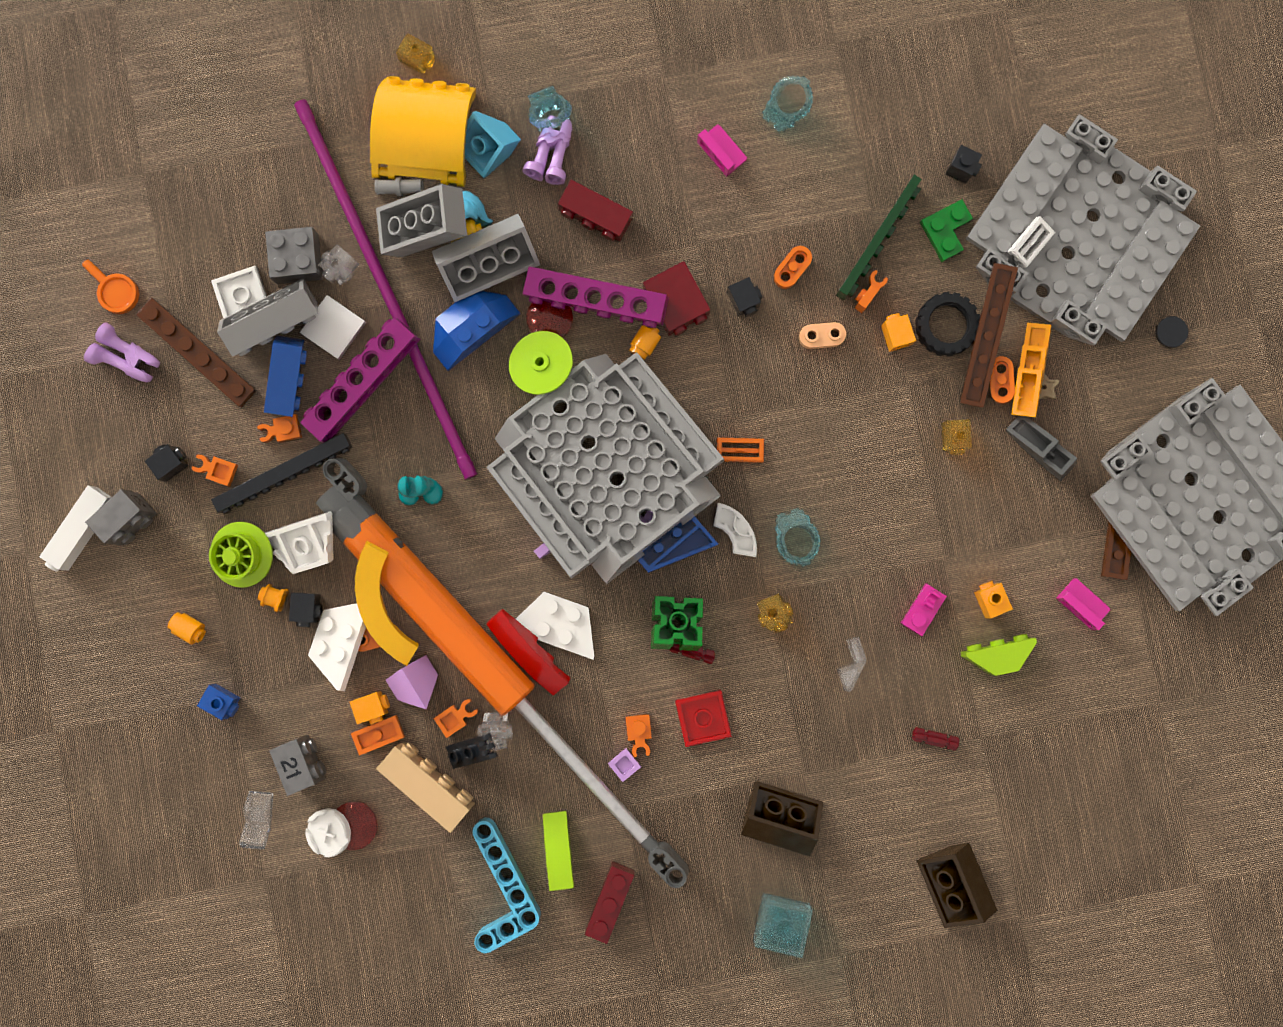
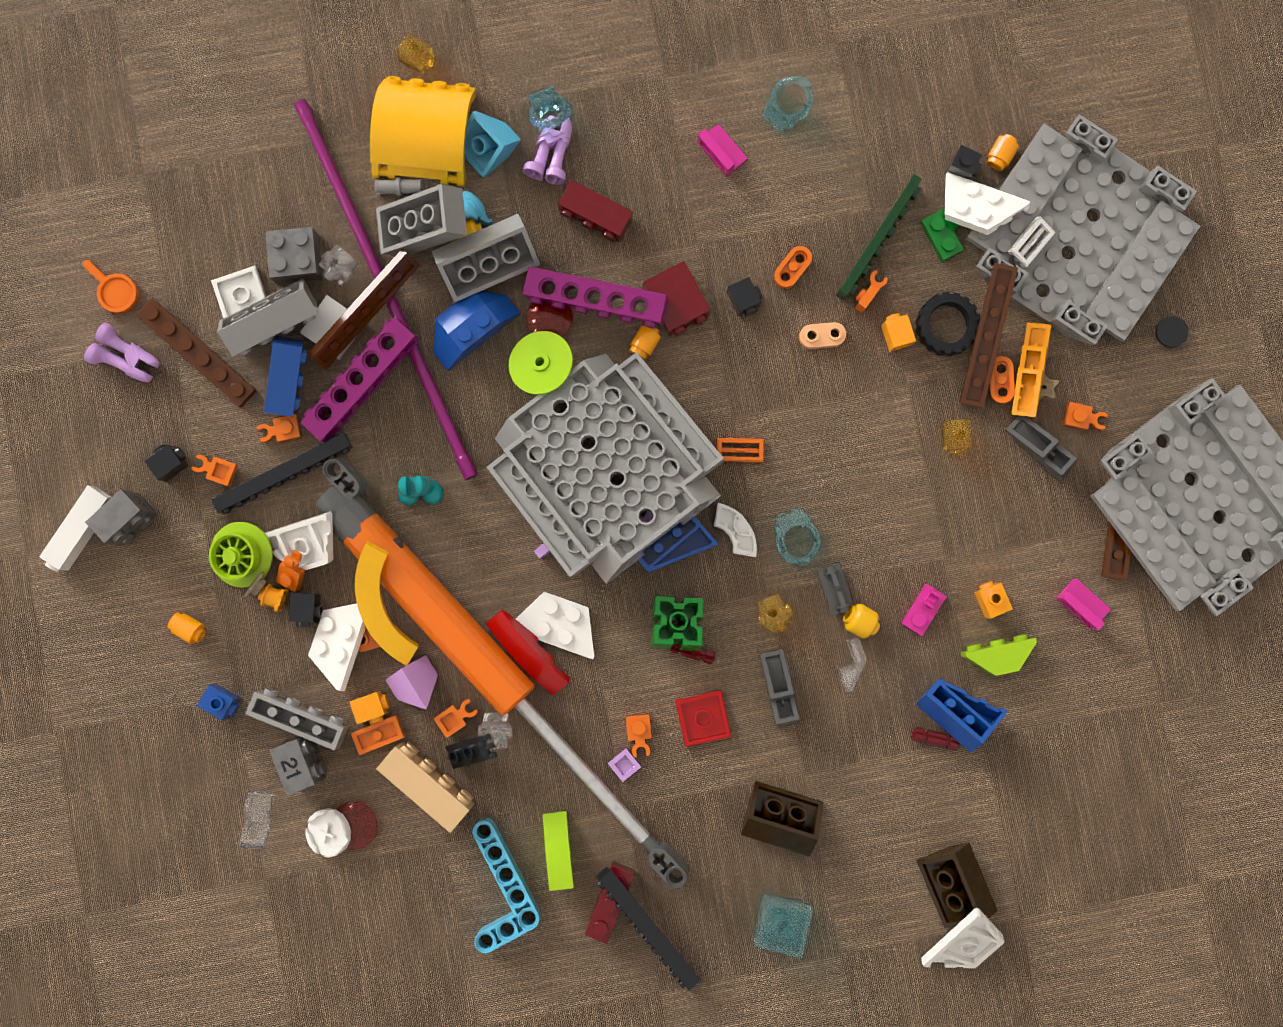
none -> dark tan plate [244,571,267,598]
none -> light grey brick [245,688,350,751]
none -> orange plate [276,550,305,593]
none -> reddish brown plate [307,249,420,369]
none -> black piece [595,866,700,991]
none -> dark grey slope [760,649,800,729]
none -> dark grey hinge [817,563,854,615]
none -> yellow head [843,604,880,639]
none -> blue wedge [916,679,1008,752]
none -> white wing [921,908,1004,968]
none -> white wing [945,172,1030,235]
none -> light orange brick [987,134,1019,171]
none -> orange plate [1062,402,1108,431]

